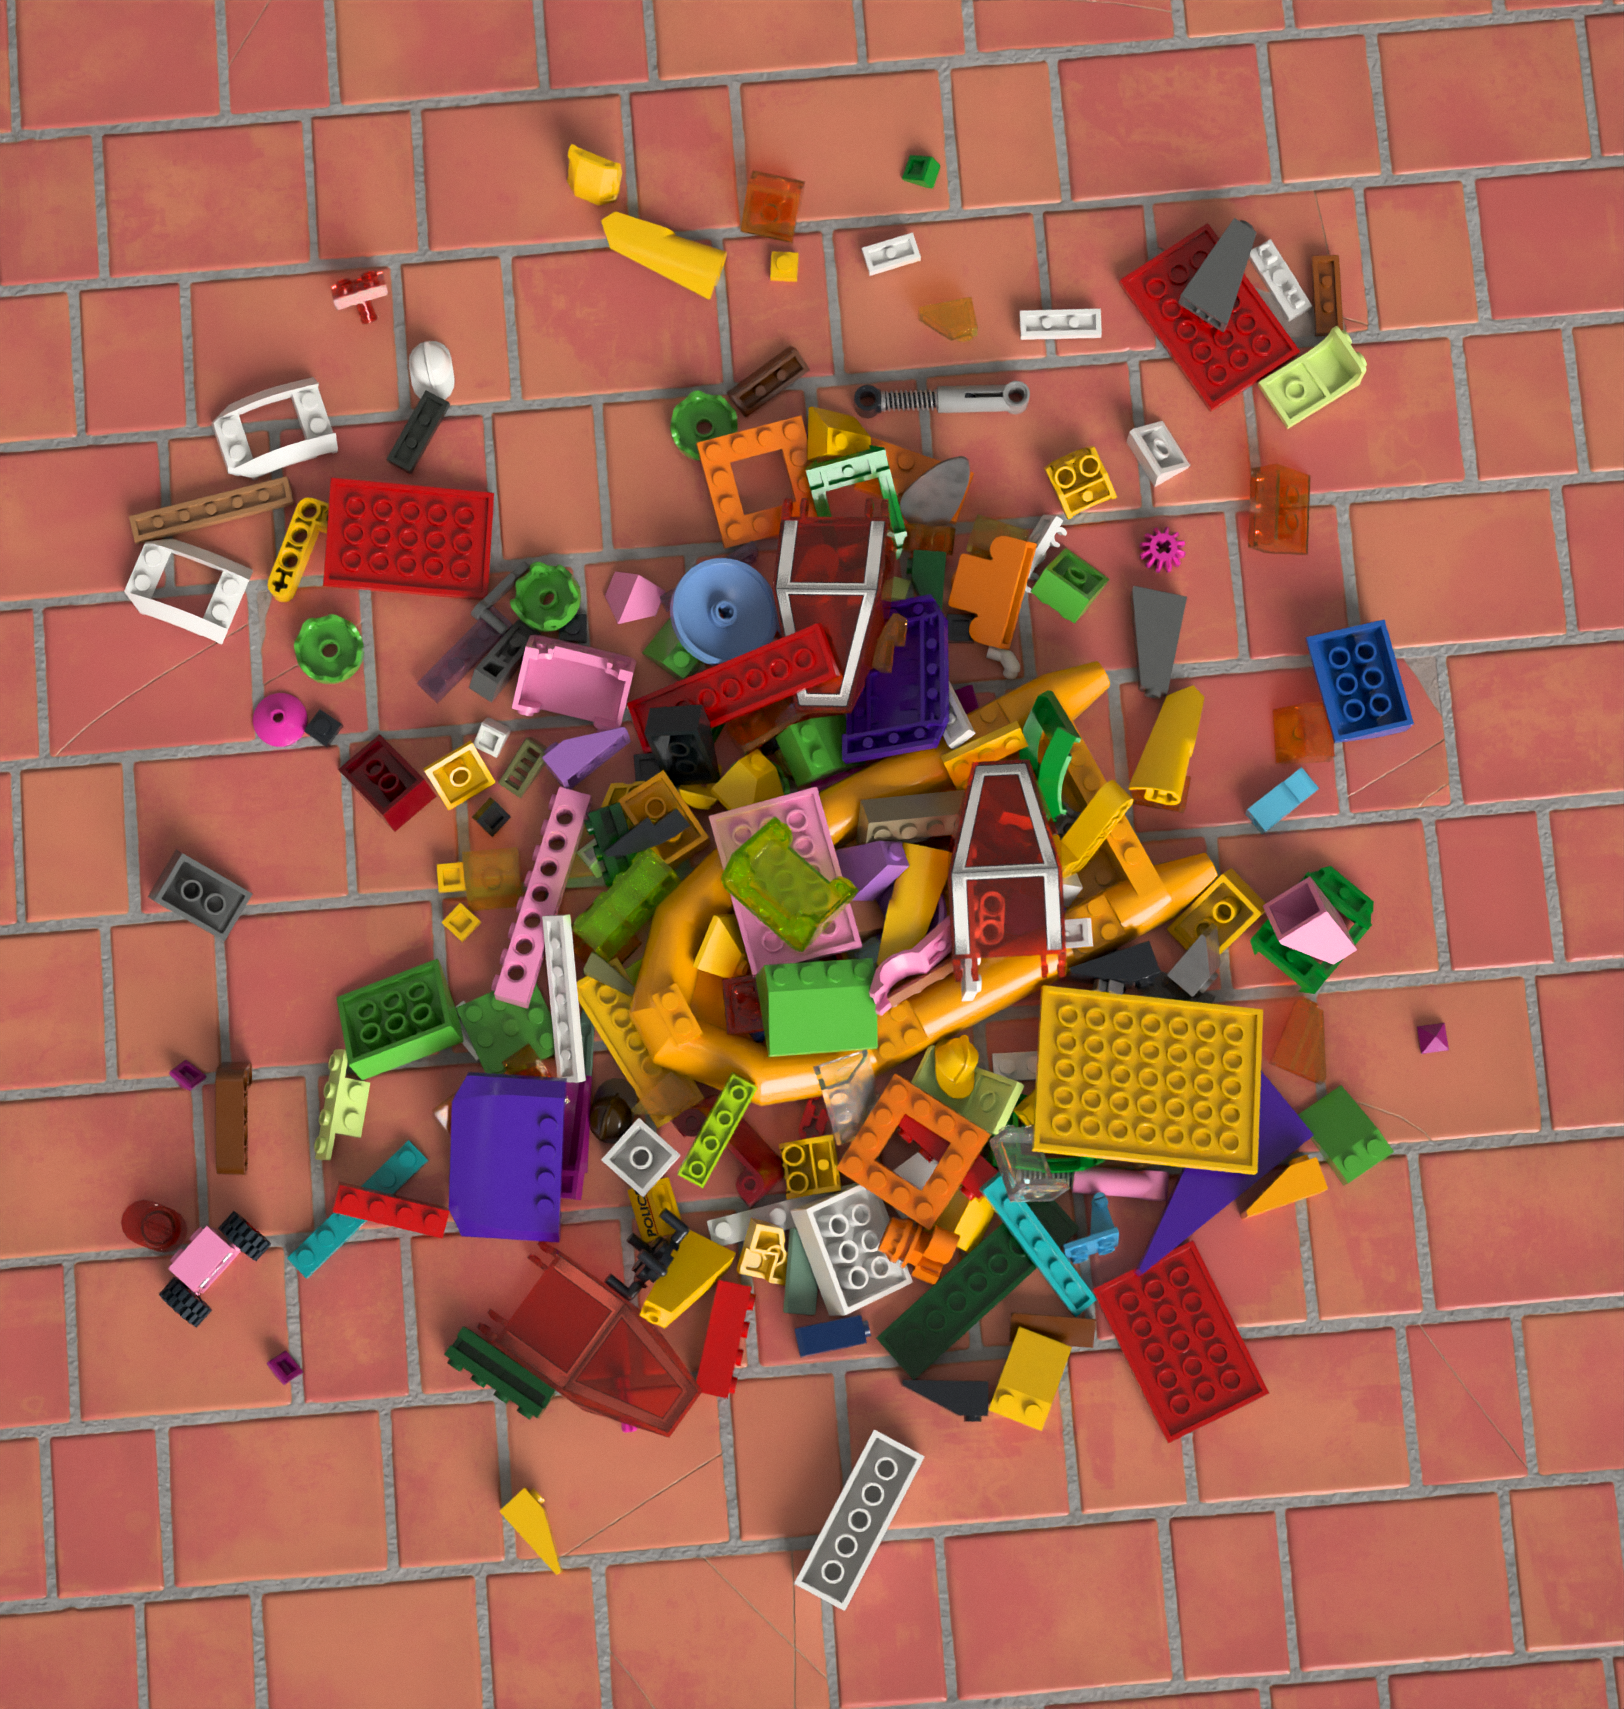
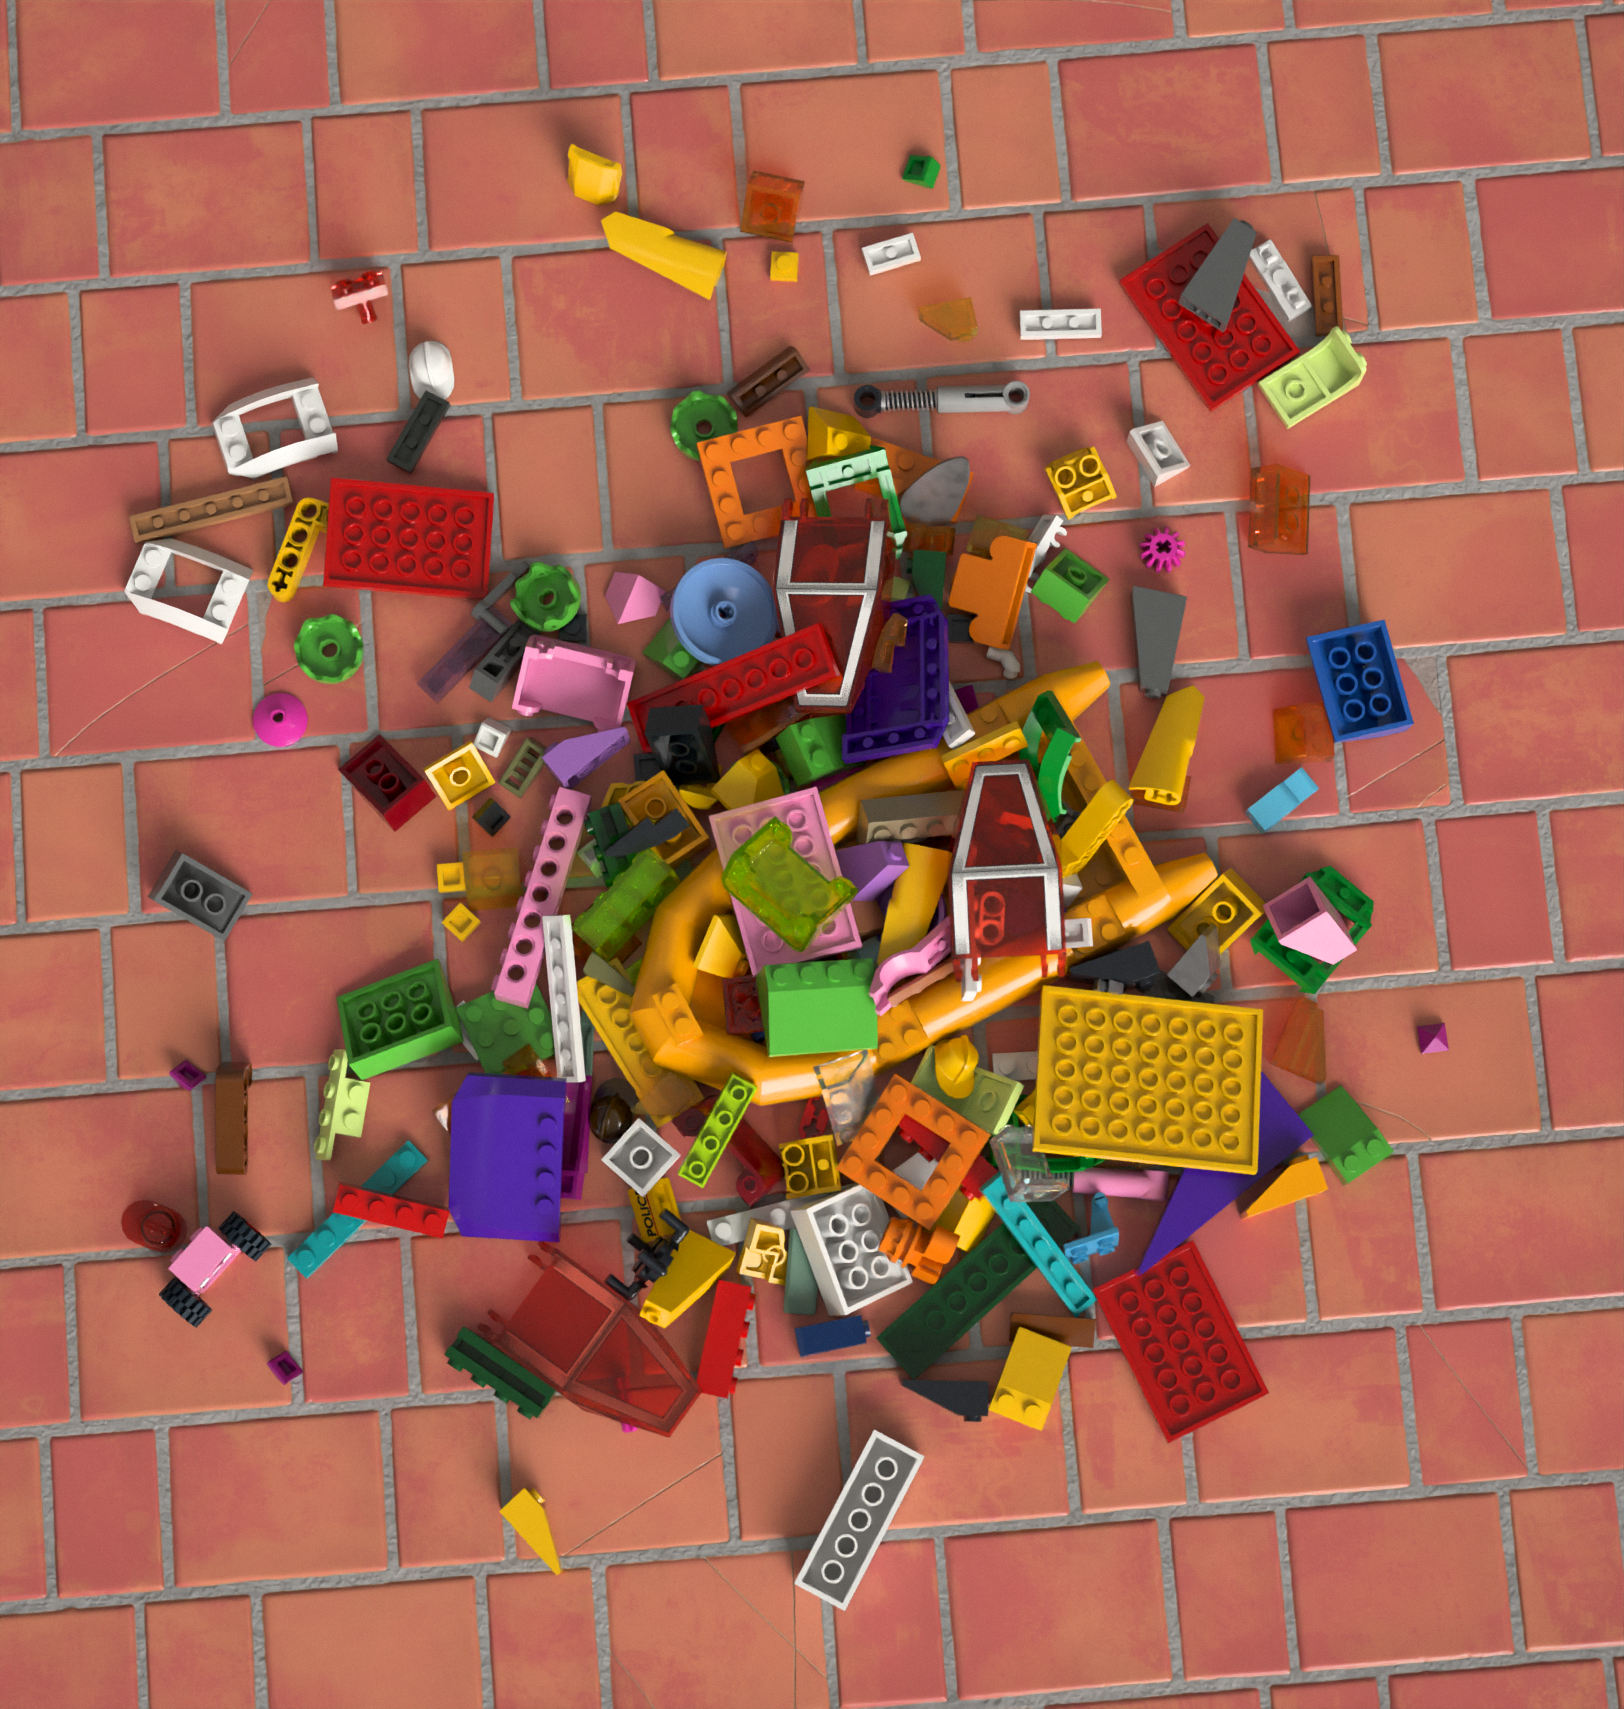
black plate [304,709,343,748] -> none

